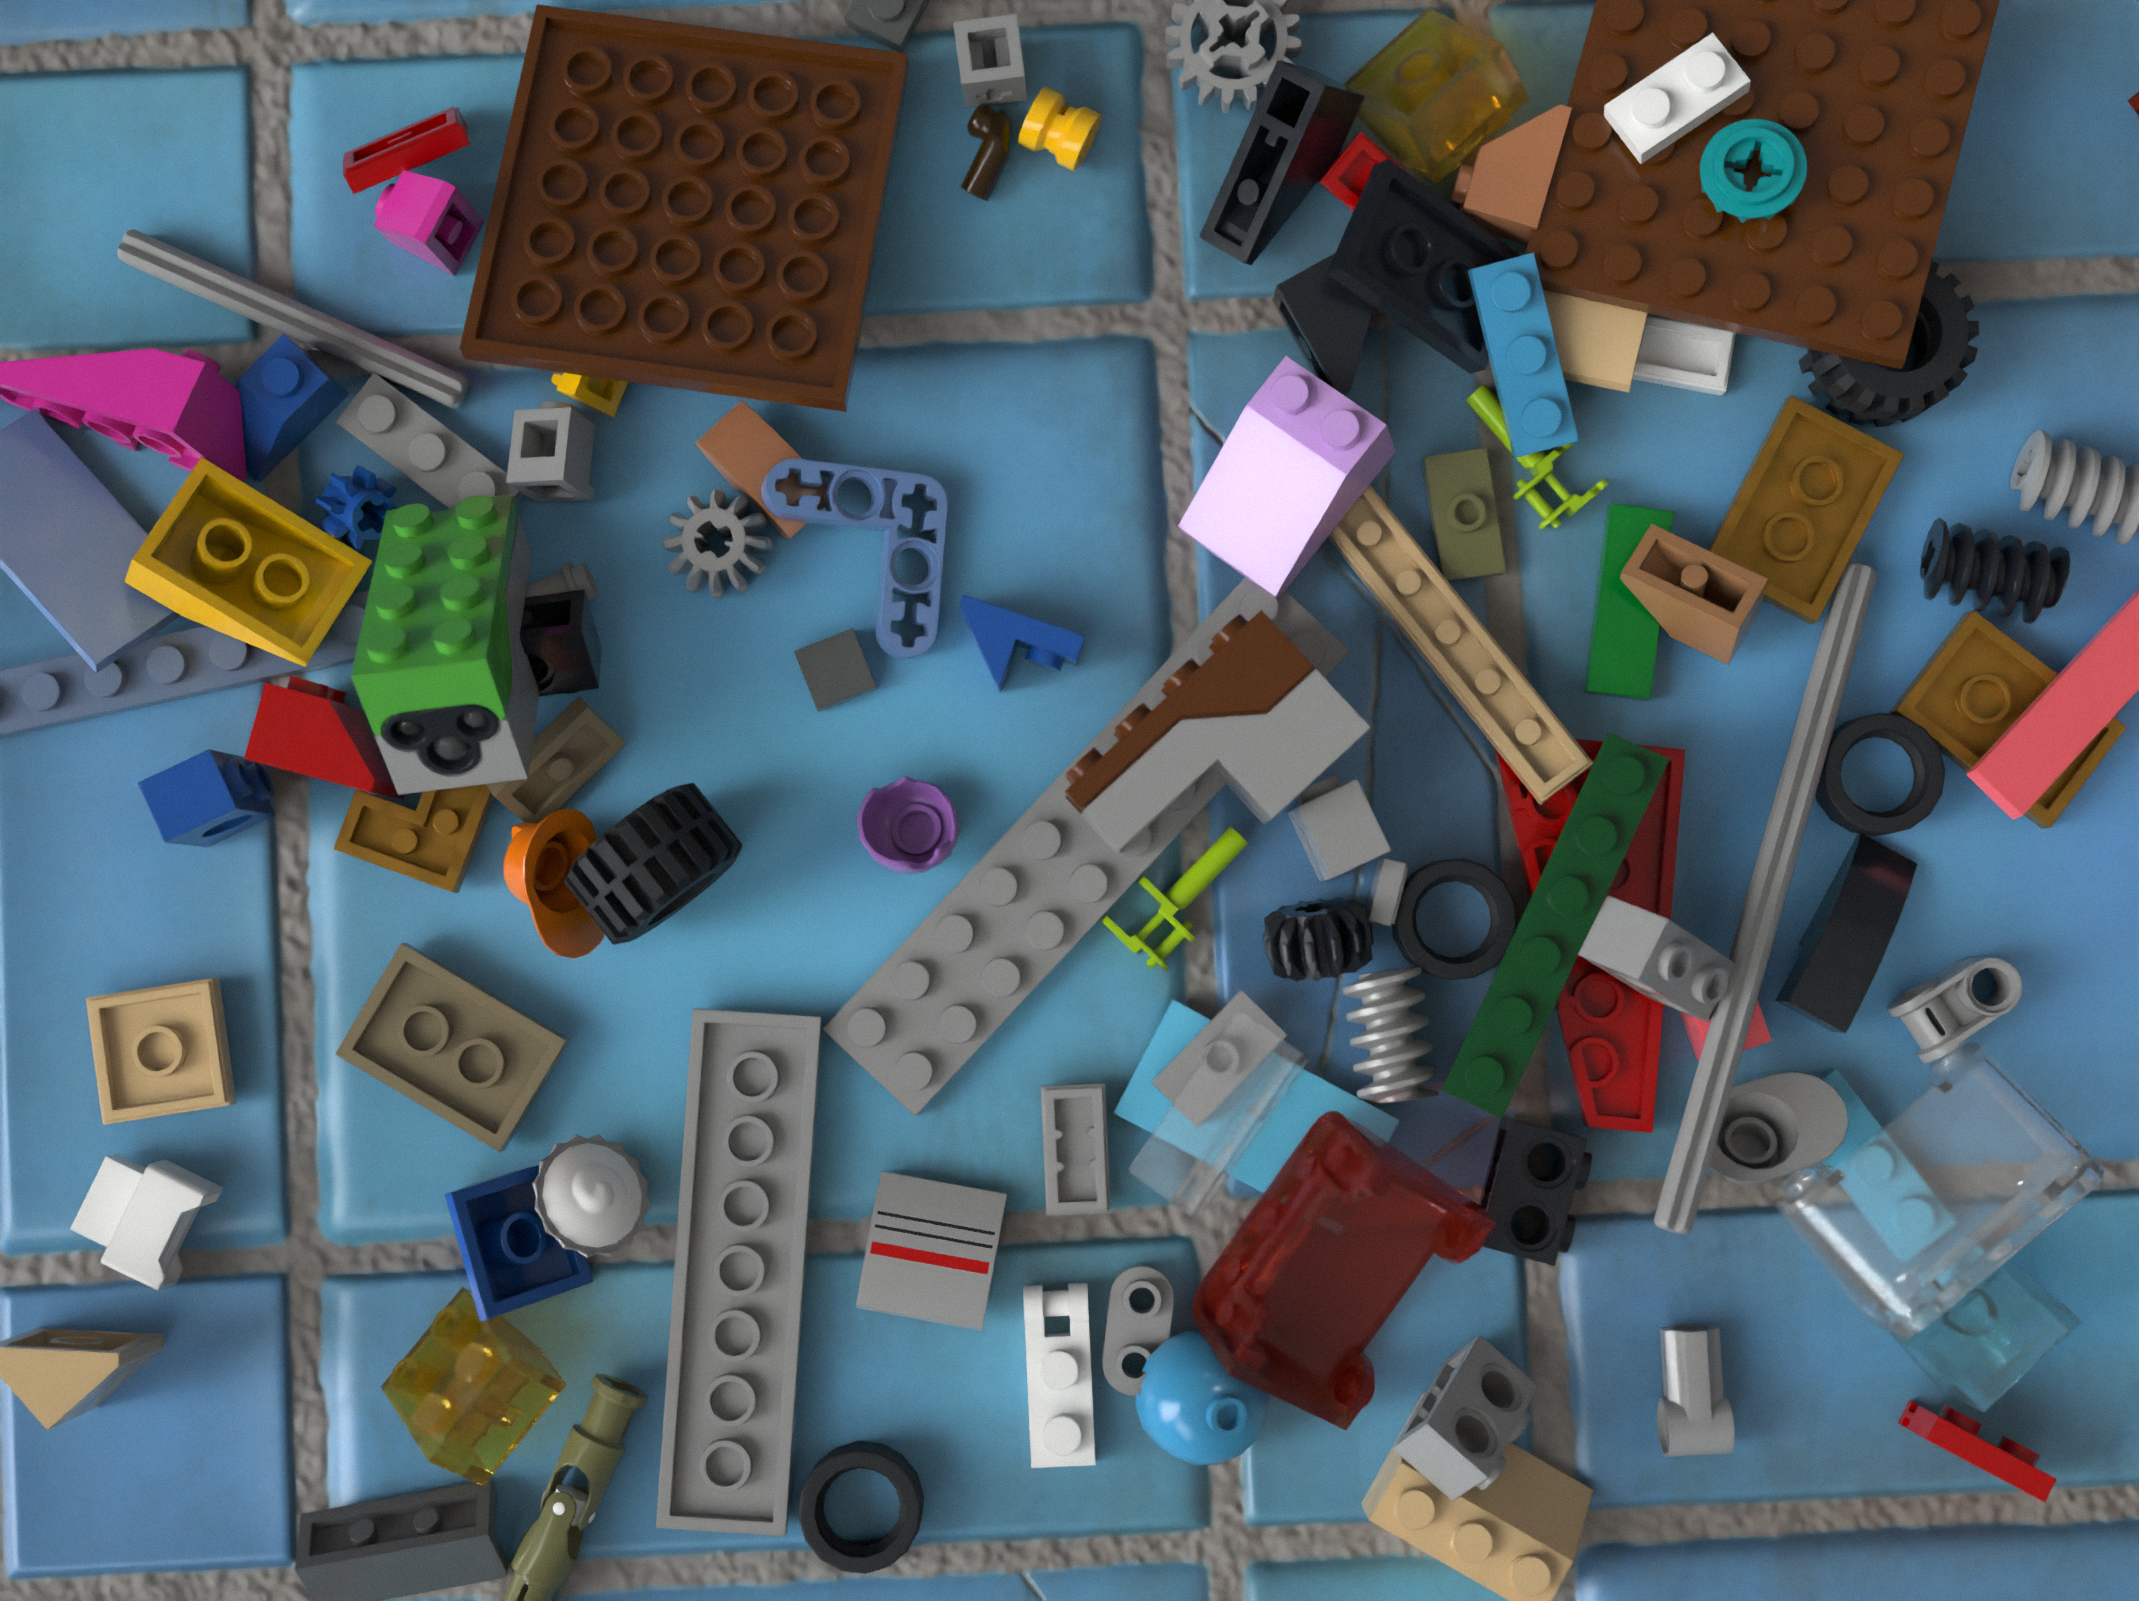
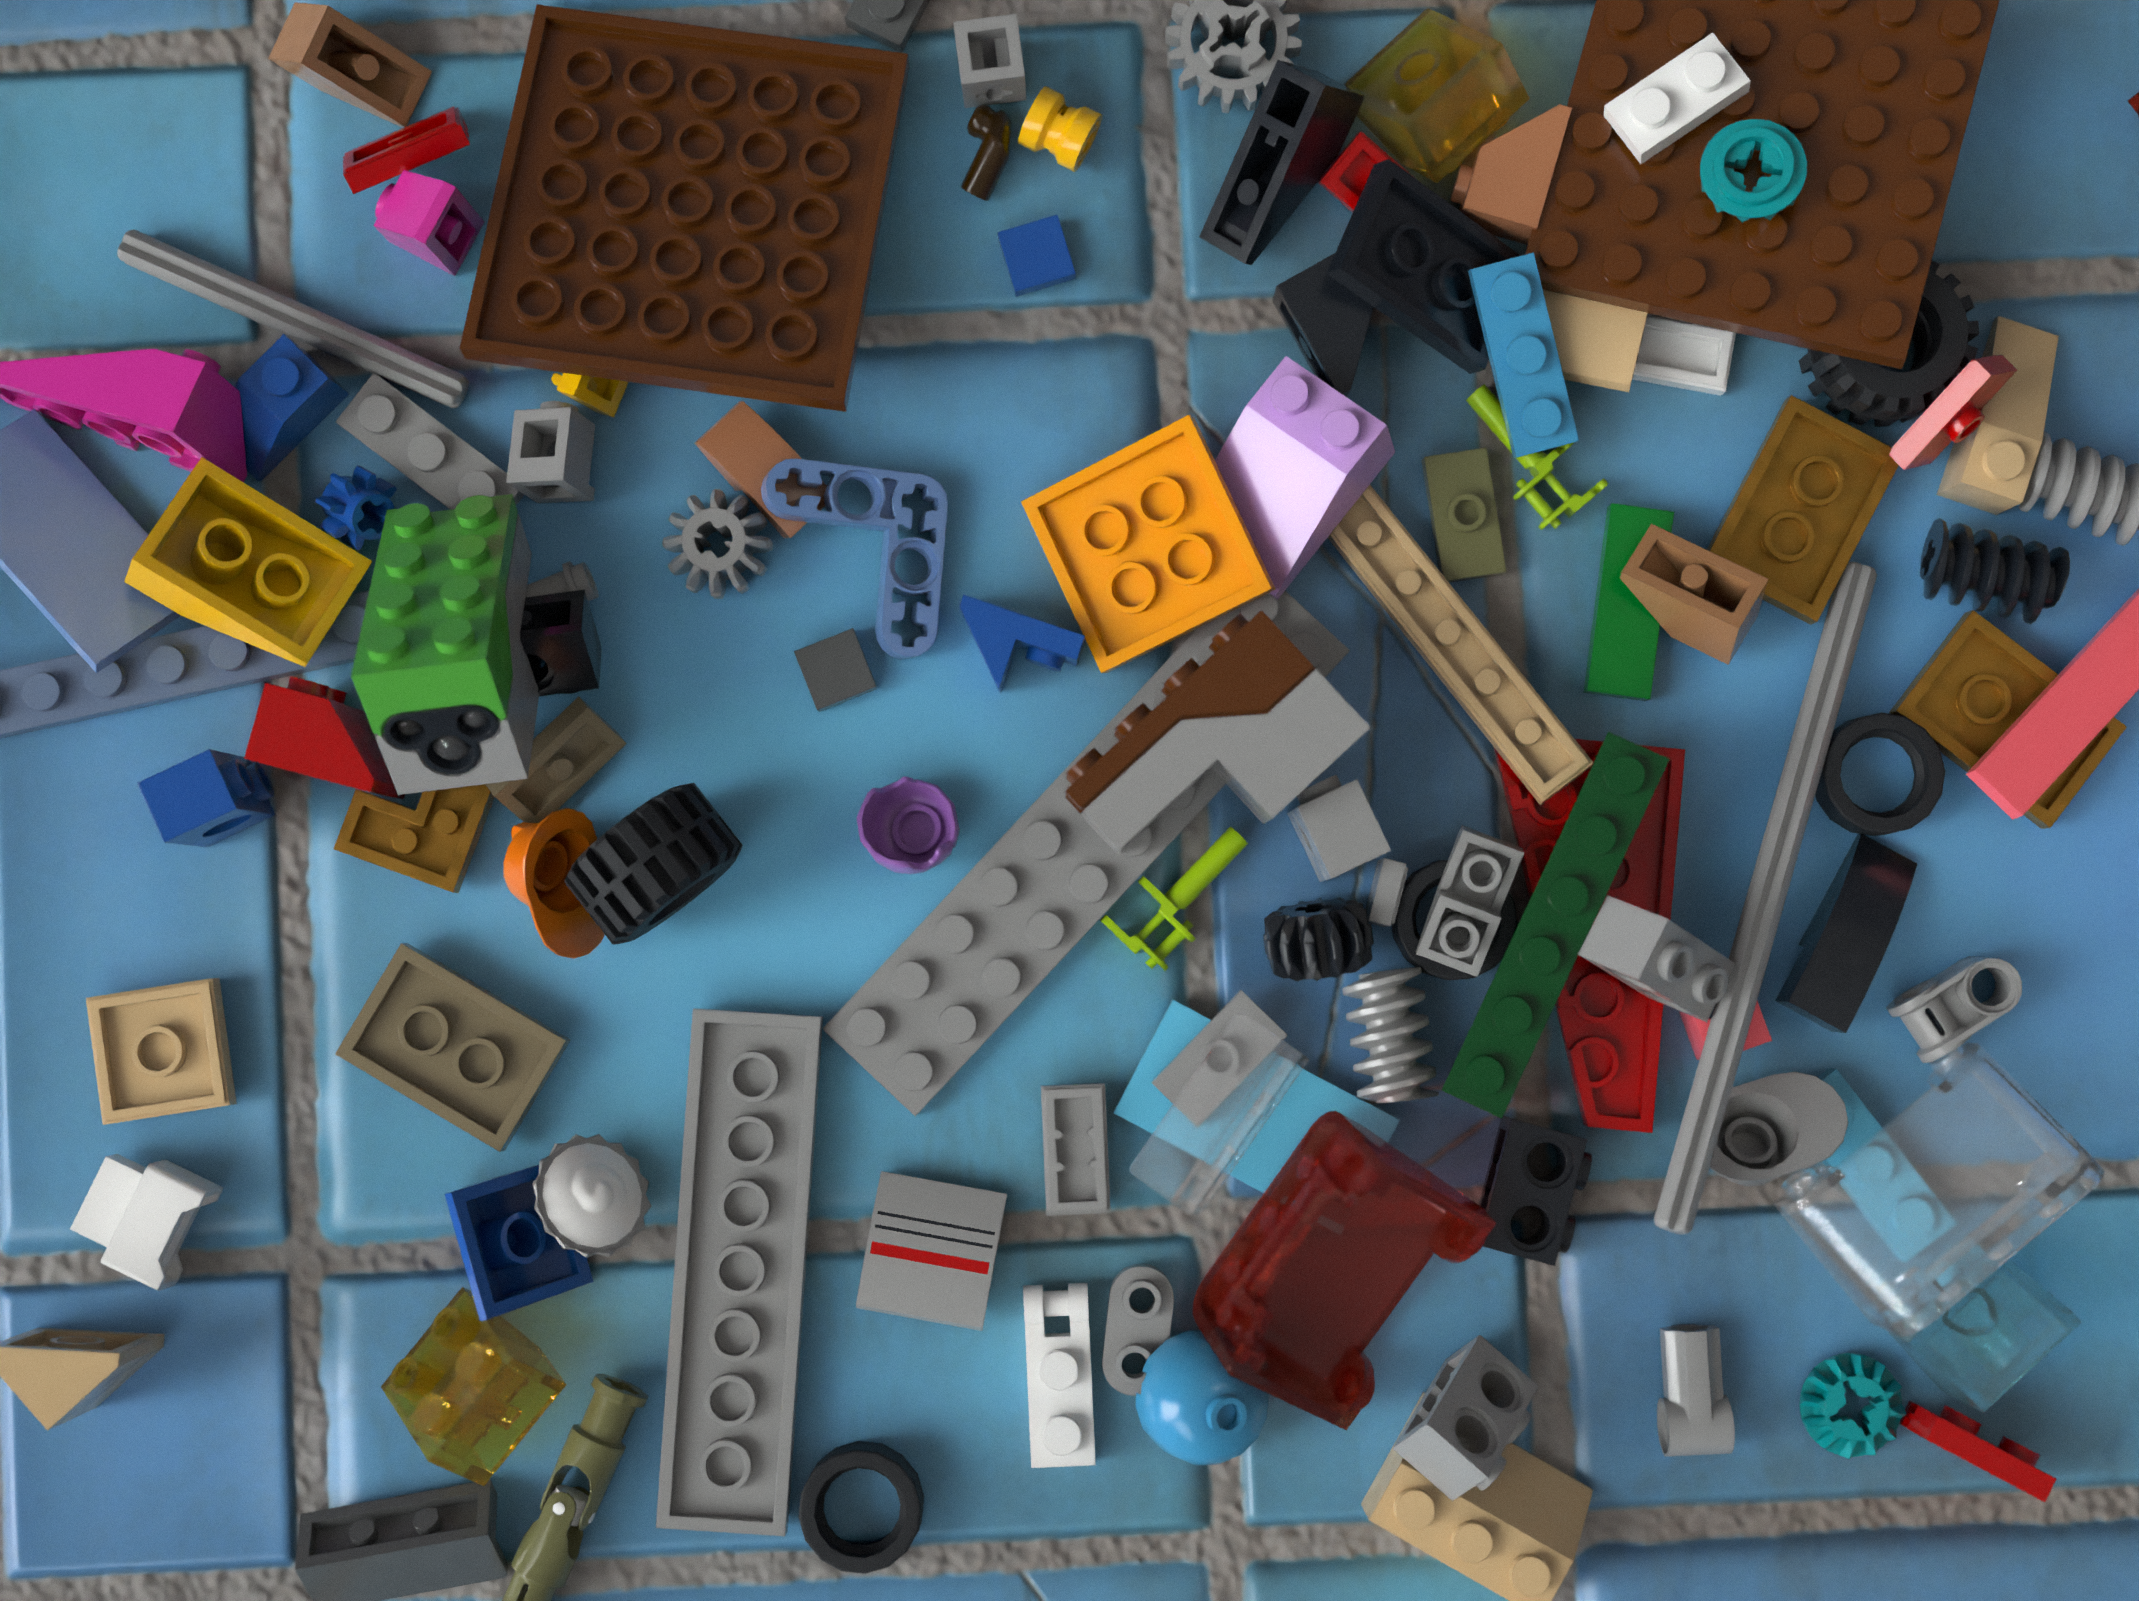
none -> medium nougat slope [268,2,432,127]
none -> blue tile [997,214,1076,297]
none -> light orange plate [1021,415,1276,673]
none -> light grey slope [1416,825,1524,977]
none -> teal gear [1799,1353,1906,1459]
none -> plate [1889,355,2017,470]
none -> tan slope [1937,316,2059,515]

